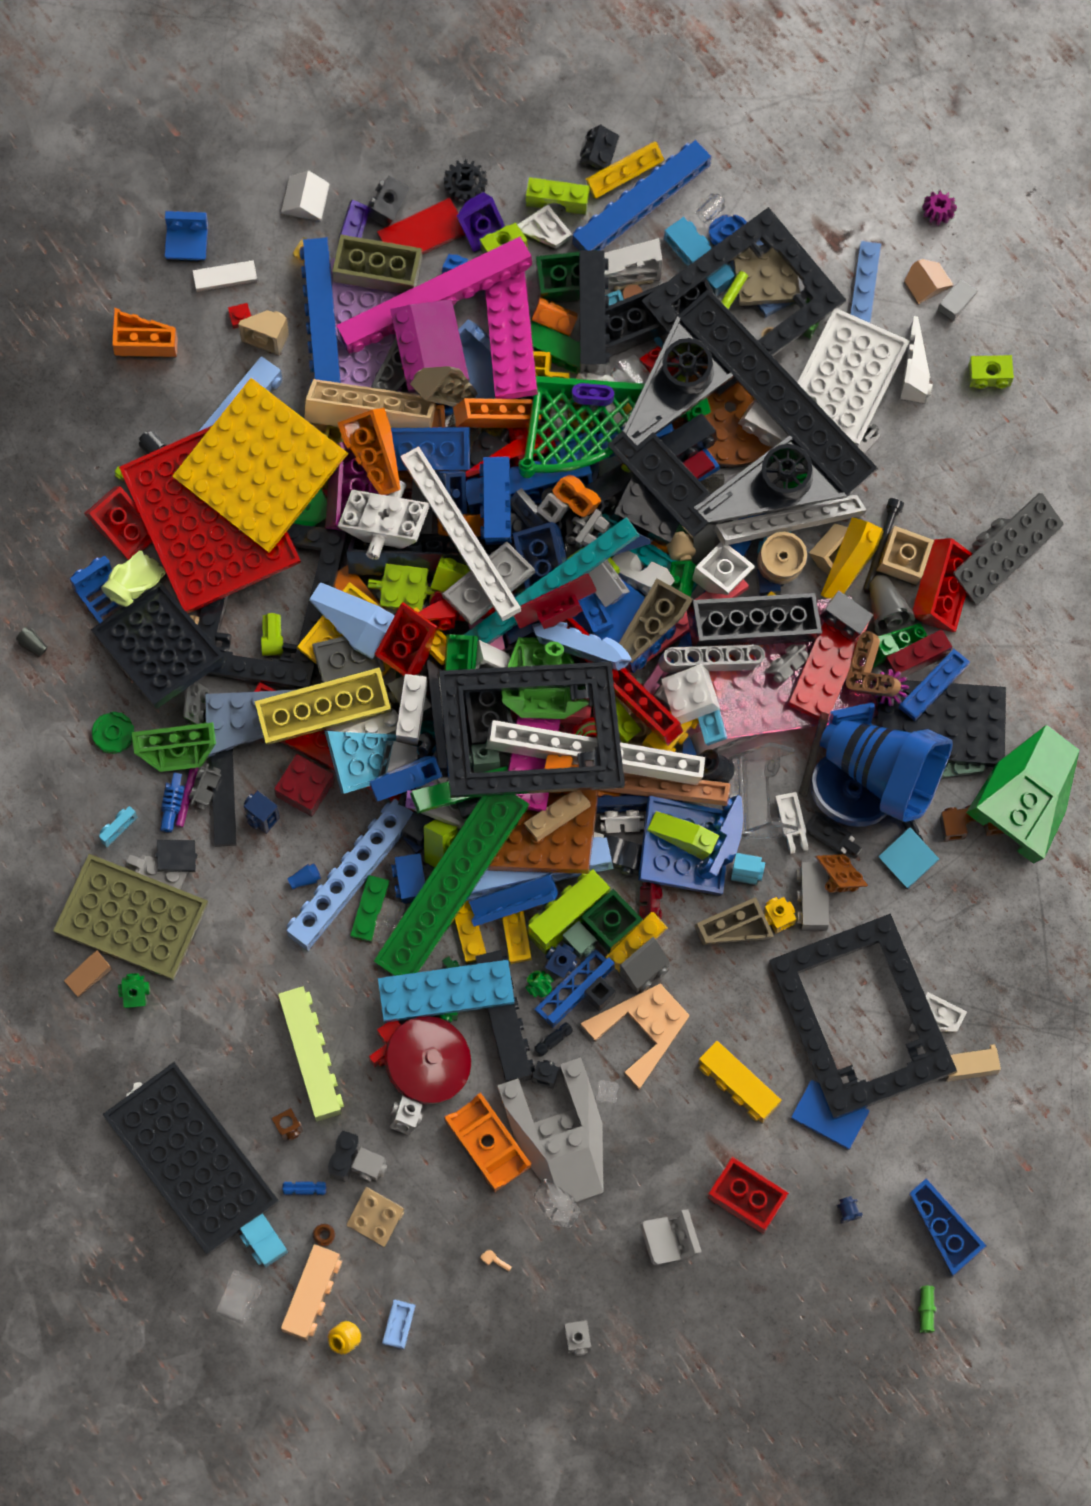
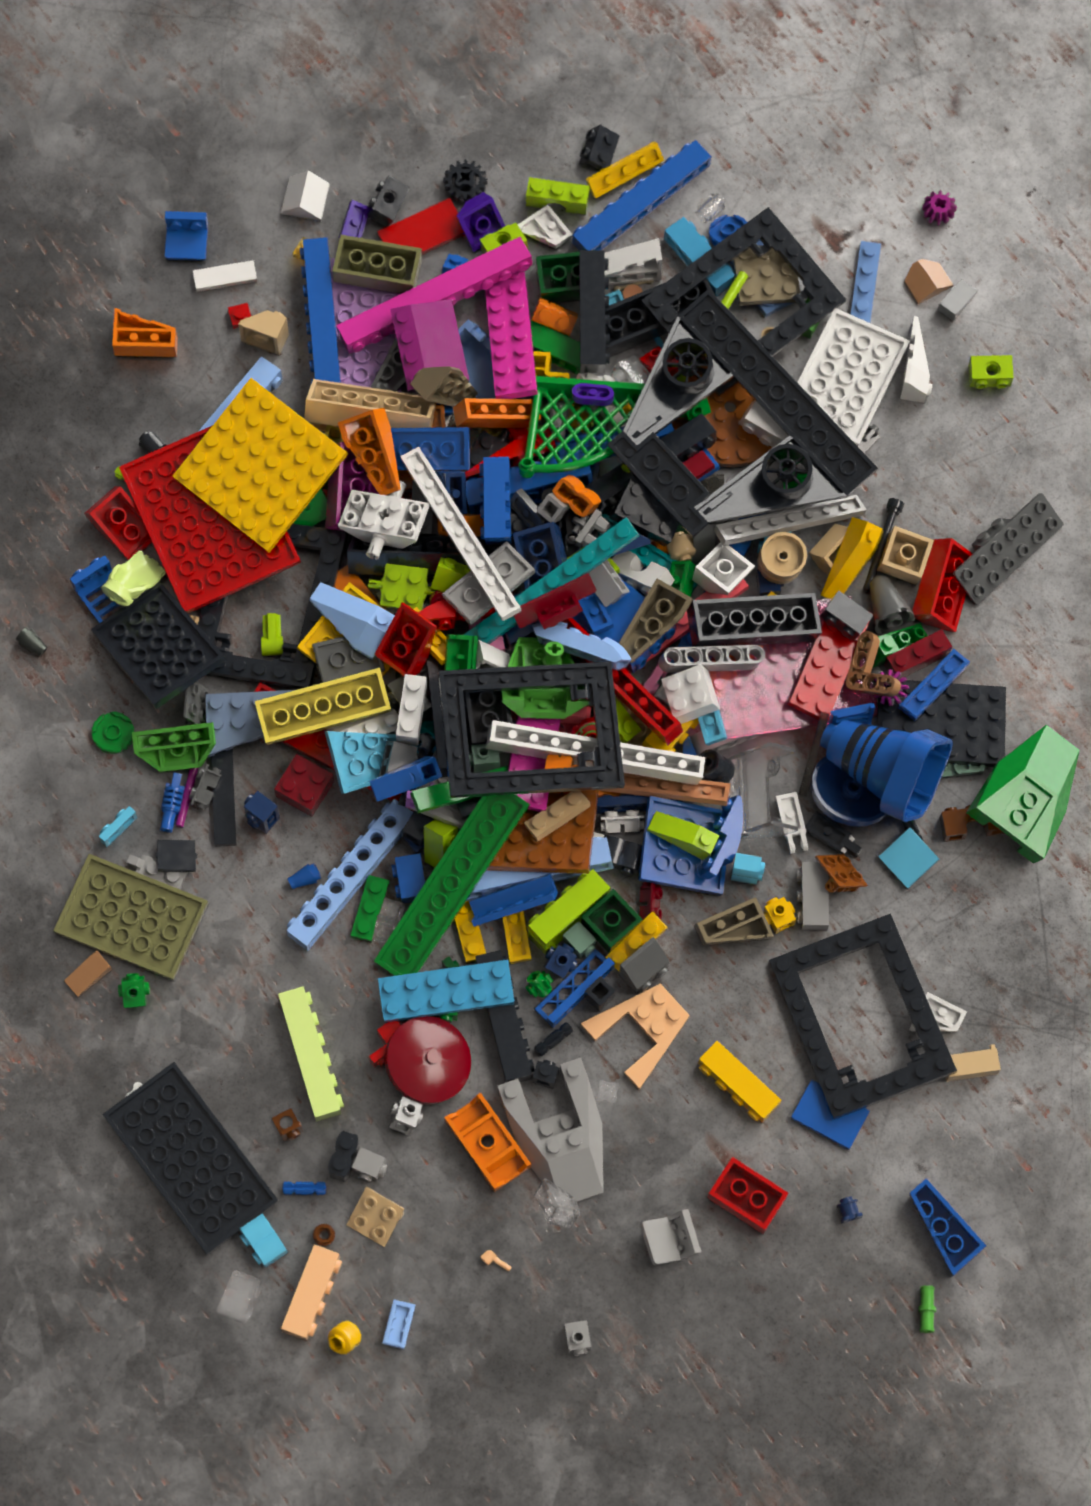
light grey hinge [766,644,808,683] -> none

